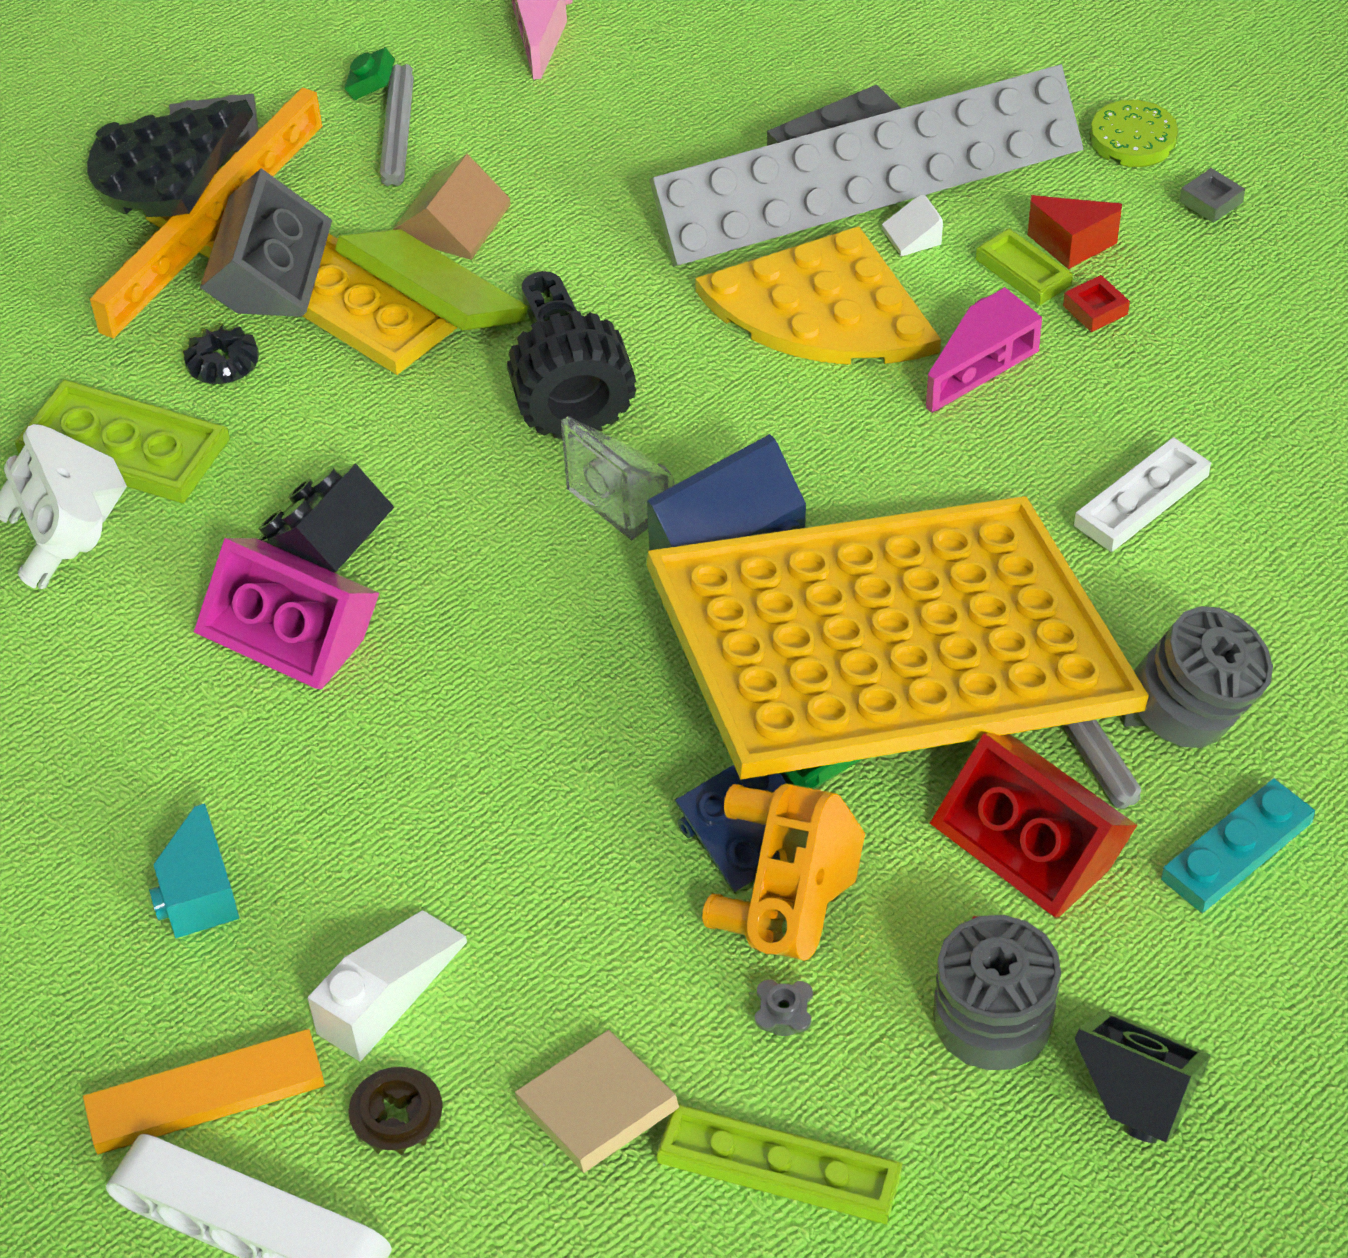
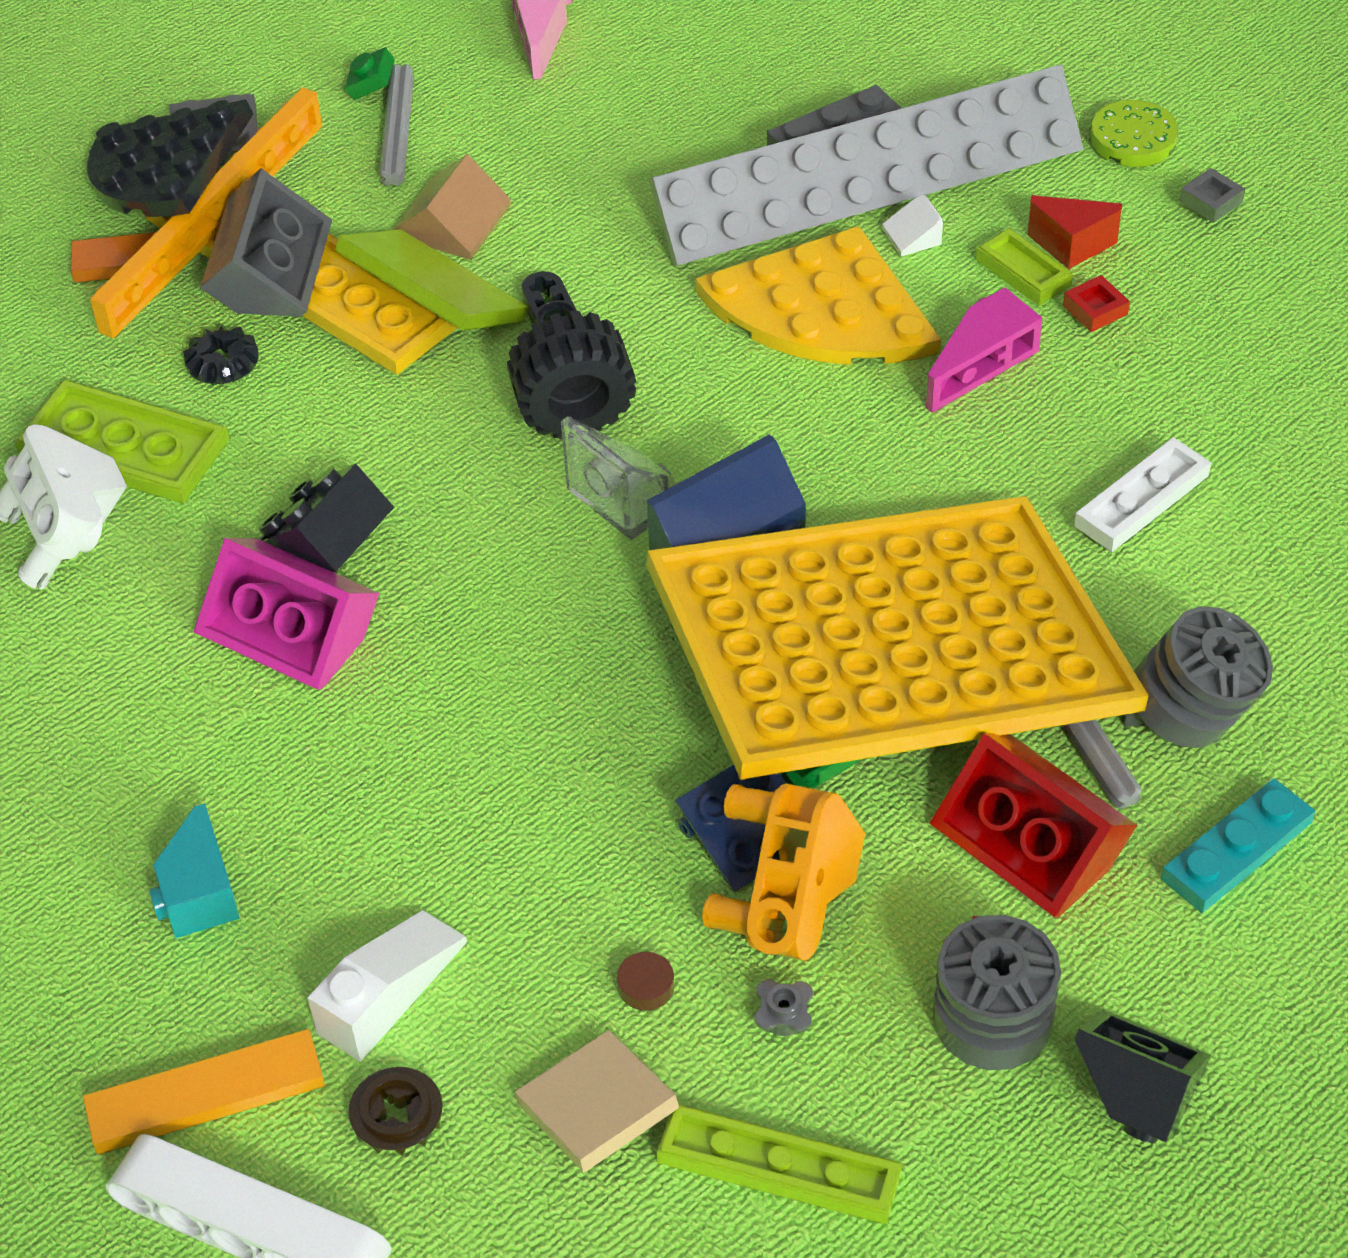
none -> orange tile [71,232,155,282]
none -> copper tile [617,952,674,1011]

